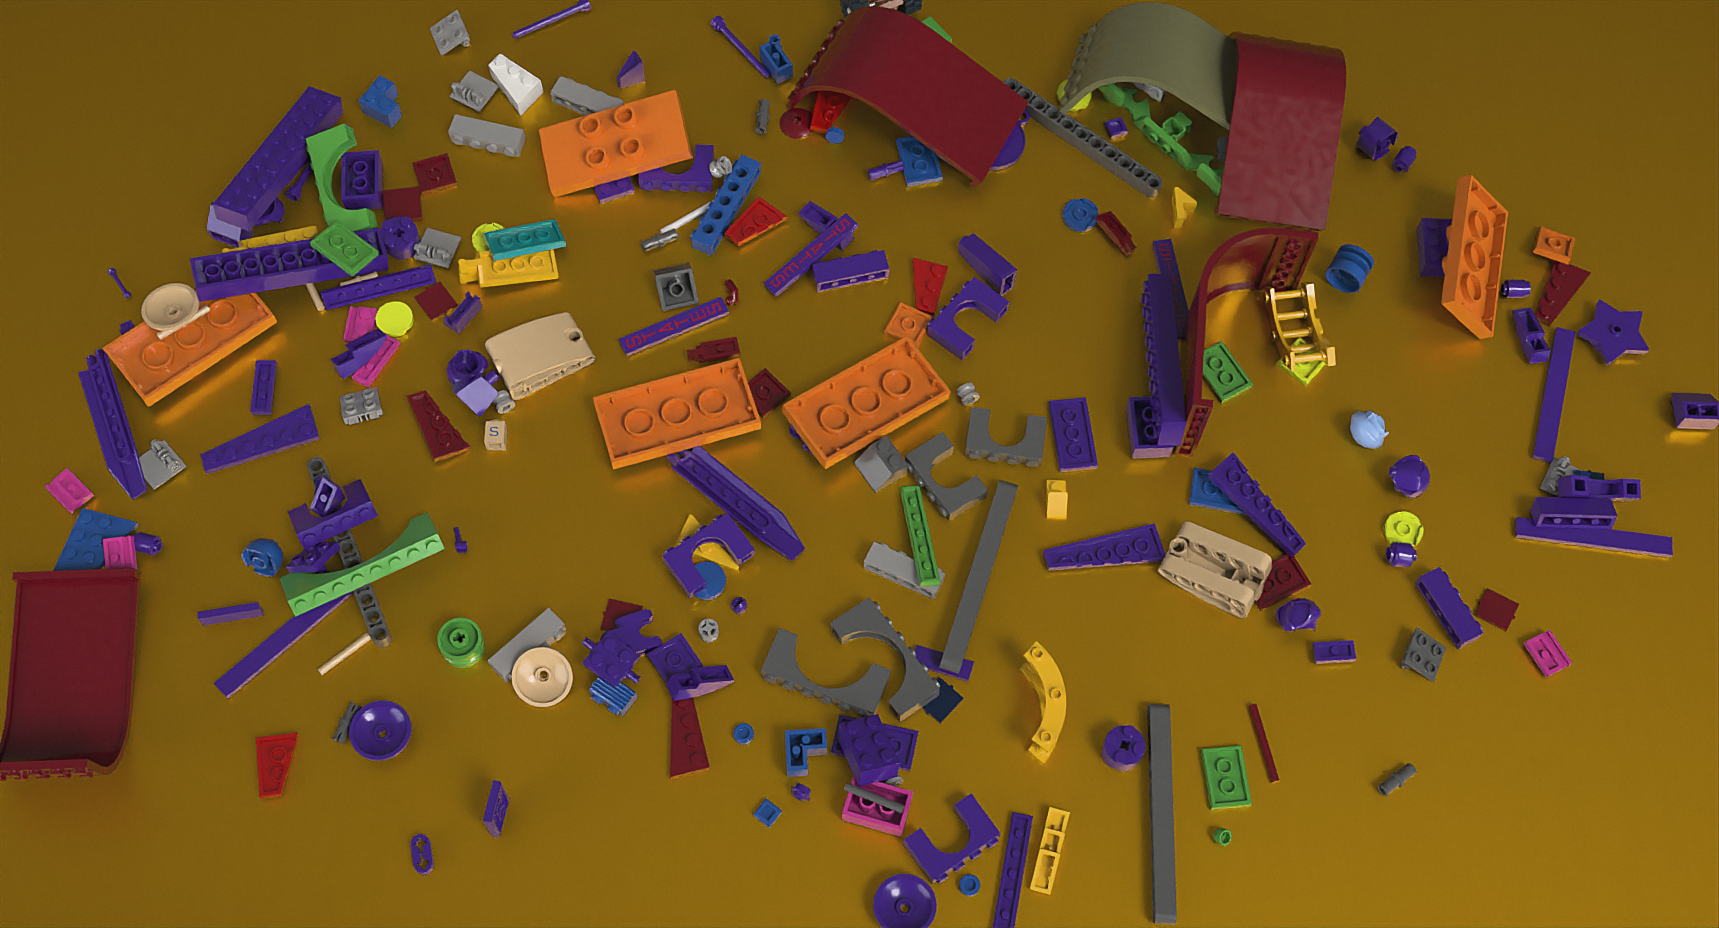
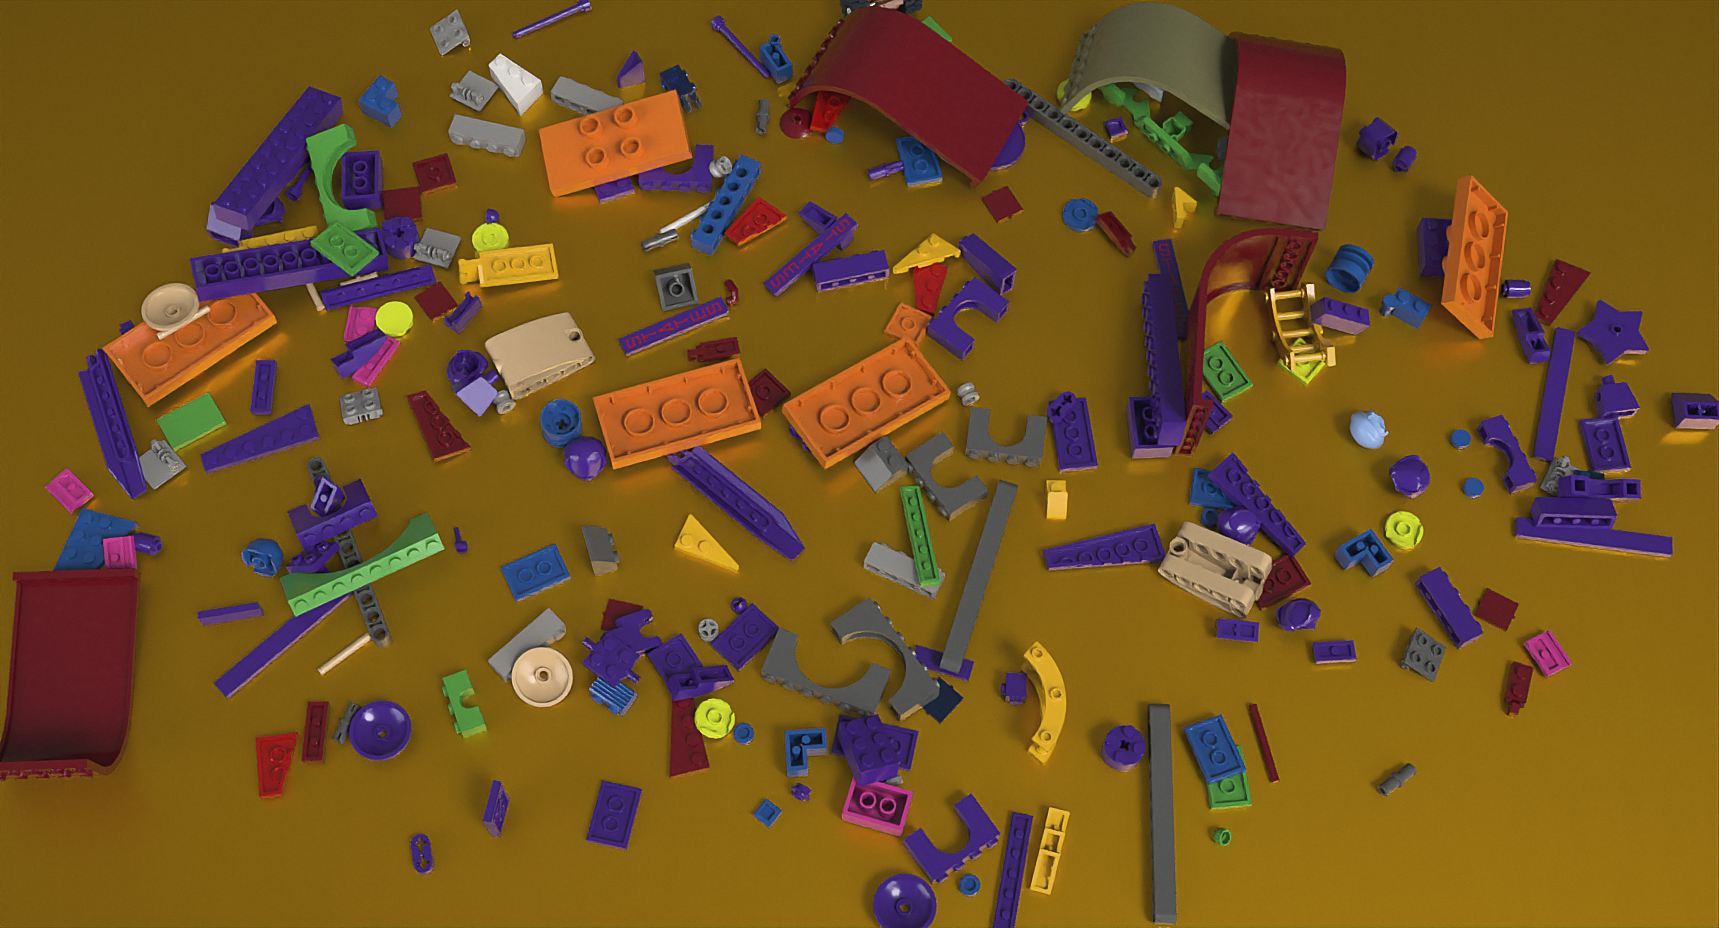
dark purple hinge [108,268,131,298] -> none
bright green wheel [437,617,486,668] -> none
teal tile [484,219,566,261] -> none
tan brick [484,419,507,450] -> none
dark purple arch [663,513,755,598] -> none
blue tile [694,561,726,600] -> none
dark grey bar [844,783,905,813] -> none
dark purple head [1385,542,1417,567] -> none
orange tile [1533,226,1575,265] -> none
none -> bright green tile [156,392,227,452]
none -> dark red plate [302,702,330,763]
none -> bright green arch [441,670,487,738]
none -> dark purple hinge [485,208,499,224]
none -> blue tile [501,544,571,603]
none -> blue wheel [541,399,582,449]
none -> dark purple helmet [564,436,607,481]
none -> dark grey slope [581,526,620,576]
none -> dark purple tile [586,780,643,850]
none -> clear blue hinge [660,65,702,113]
none -> neon yellow tile [694,698,735,739]
none -> dark purple tile [710,603,779,672]
none -> yellow wing [893,233,961,274]
none -> dark red piece [981,186,1023,223]
none -> dark purple brick [1001,673,1027,705]
none -> dark purple beam [1046,391,1076,424]
none -> blue tile [1183,715,1246,785]
none -> blue tile [1200,508,1219,528]
none -> dark purple plate [1201,390,1233,435]
none -> dark purple hinge [1215,618,1259,642]
none -> dark purple helmet [1216,506,1262,546]
none -> dark purple brick [1310,297,1370,335]
none -> blue brick [1334,529,1394,578]
none -> blue hinge [1379,287,1432,329]
none -> blue tile [1450,429,1471,449]
none -> blue tile [1463,478,1484,498]
none -> dark purple arch [1477,415,1537,495]
none -> dark red hinge [1504,661,1534,717]
none -> dark purple tile [1579,417,1631,474]
none -> dark purple torso [1595,375,1640,418]

